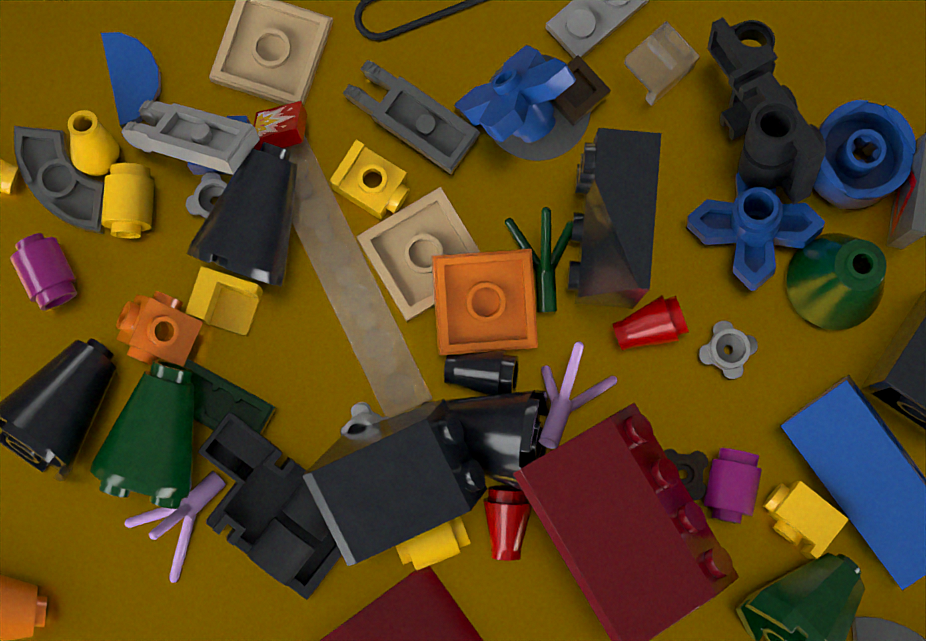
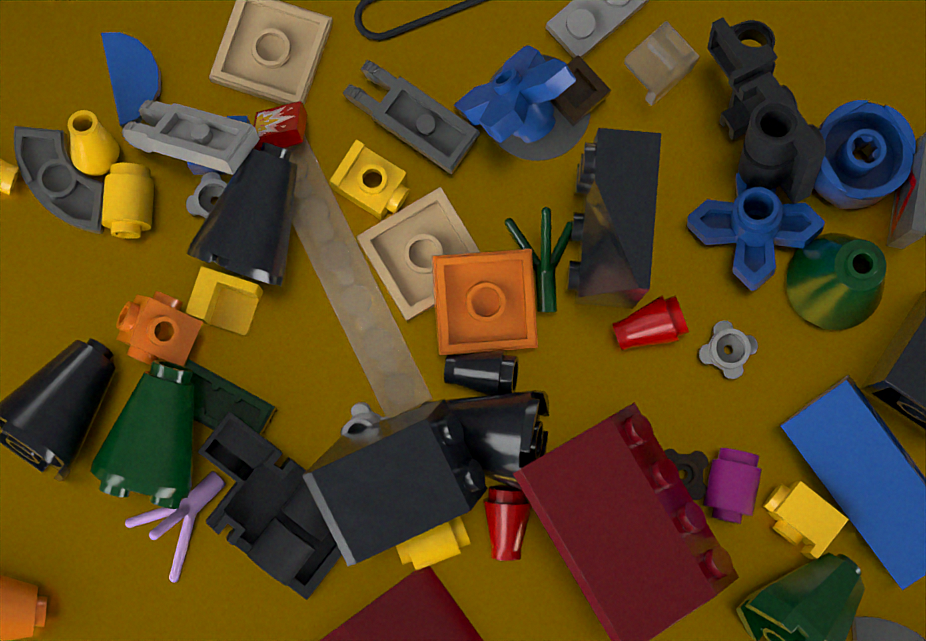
magenta brick [10,233,77,310] -> none
lavender plant [539,341,617,449] -> none

